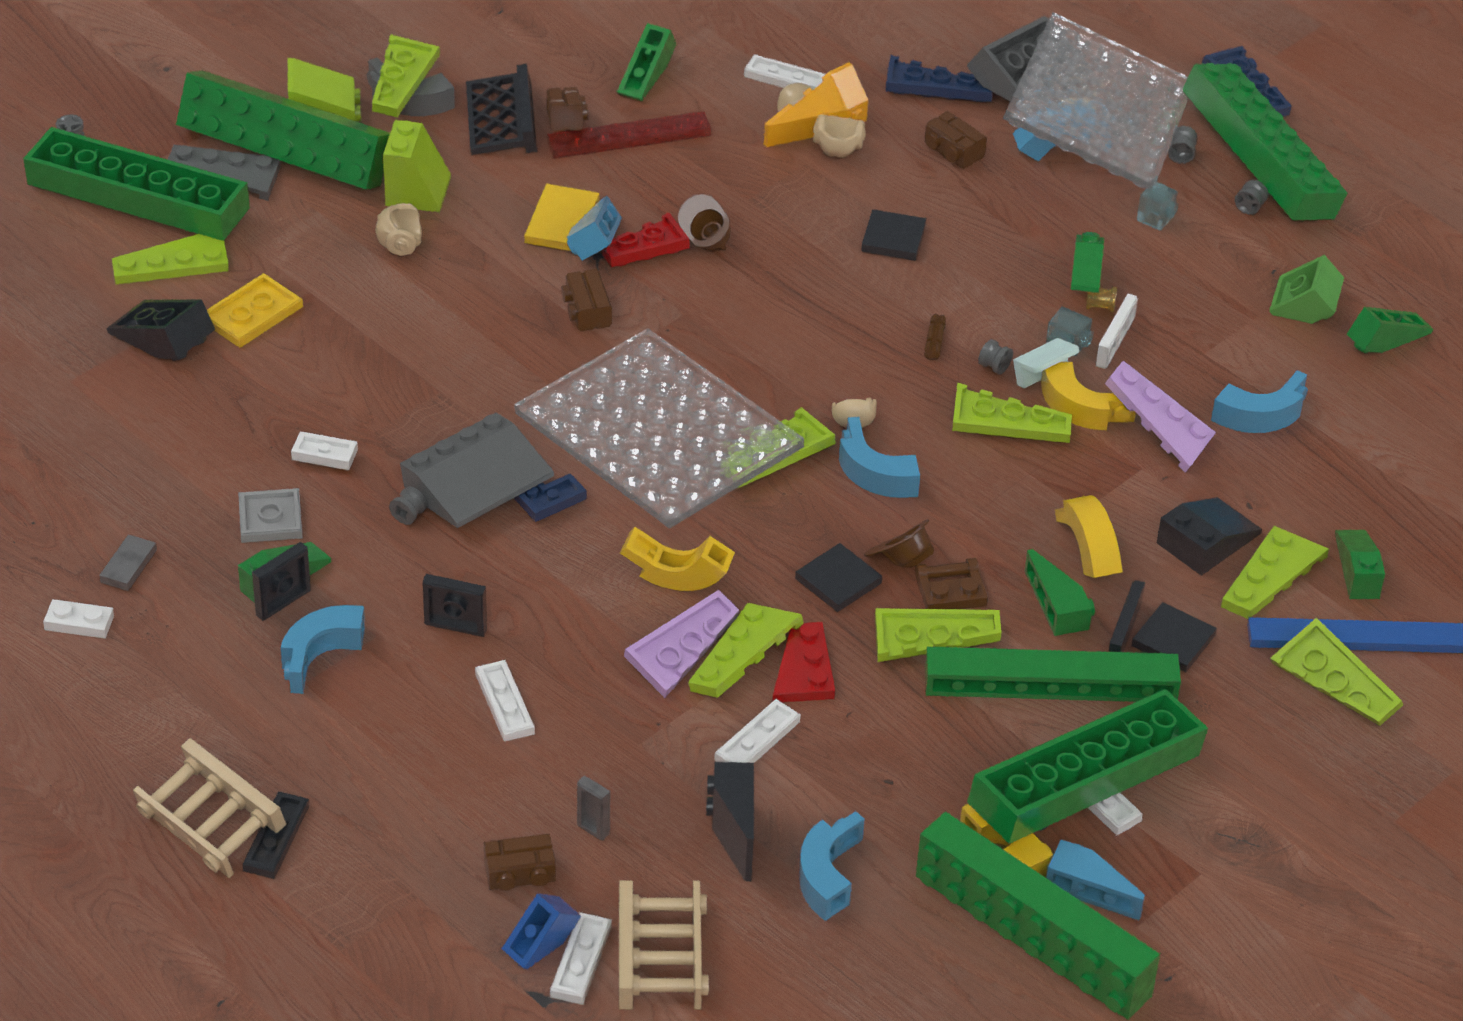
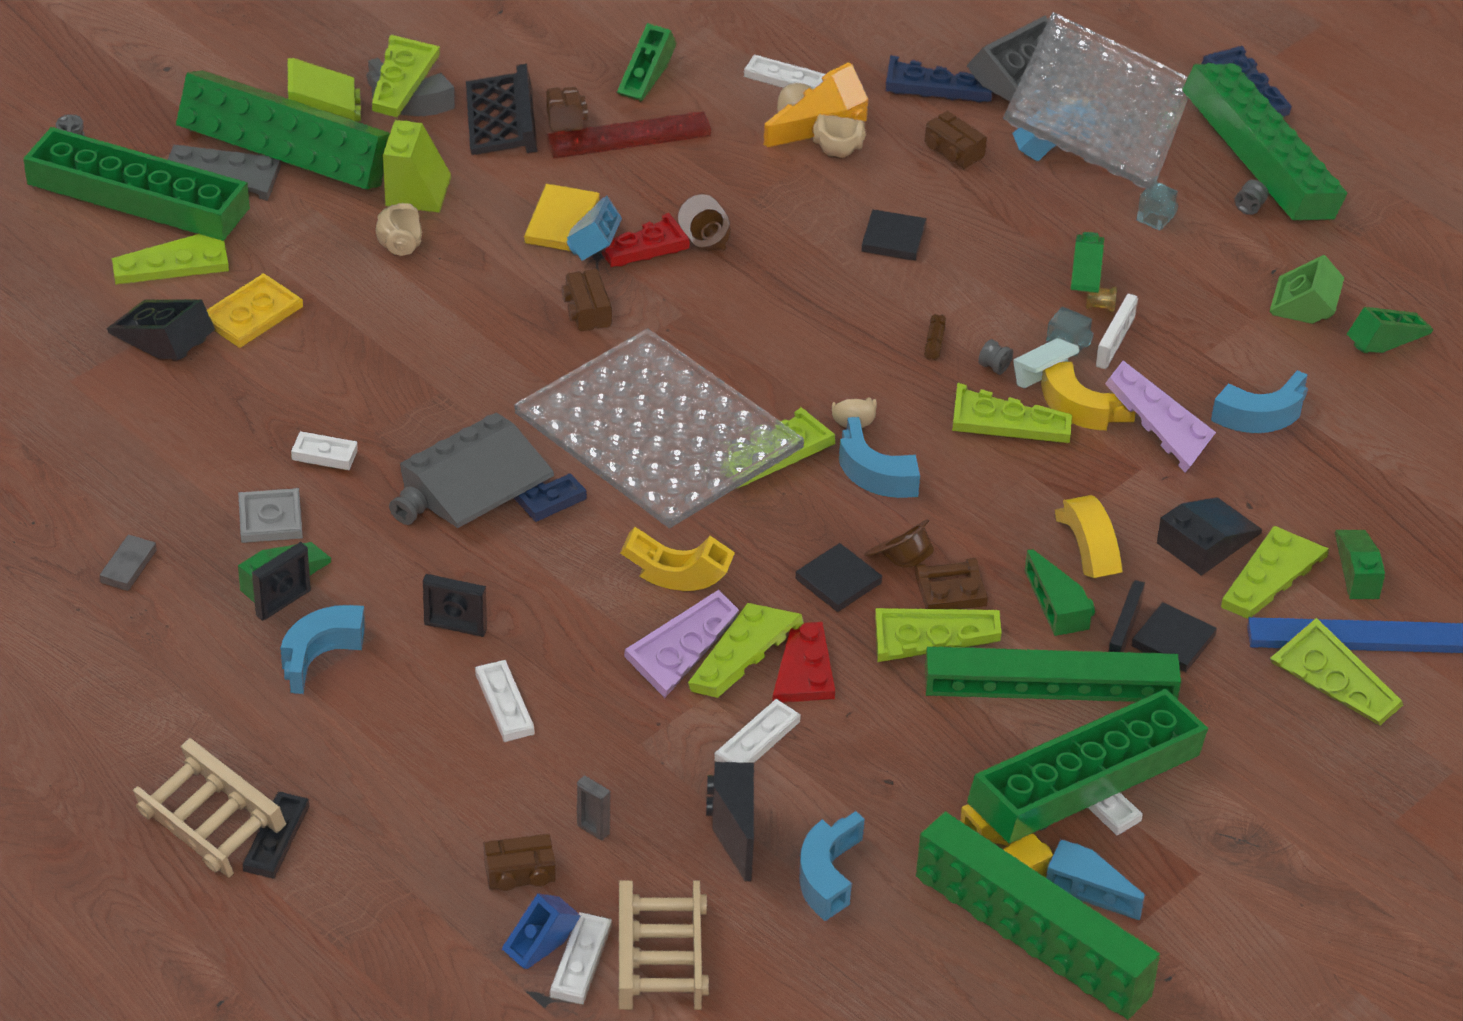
white plate [43,599,114,639] -> none
dark grey wheel [1168,126,1197,164] -> none

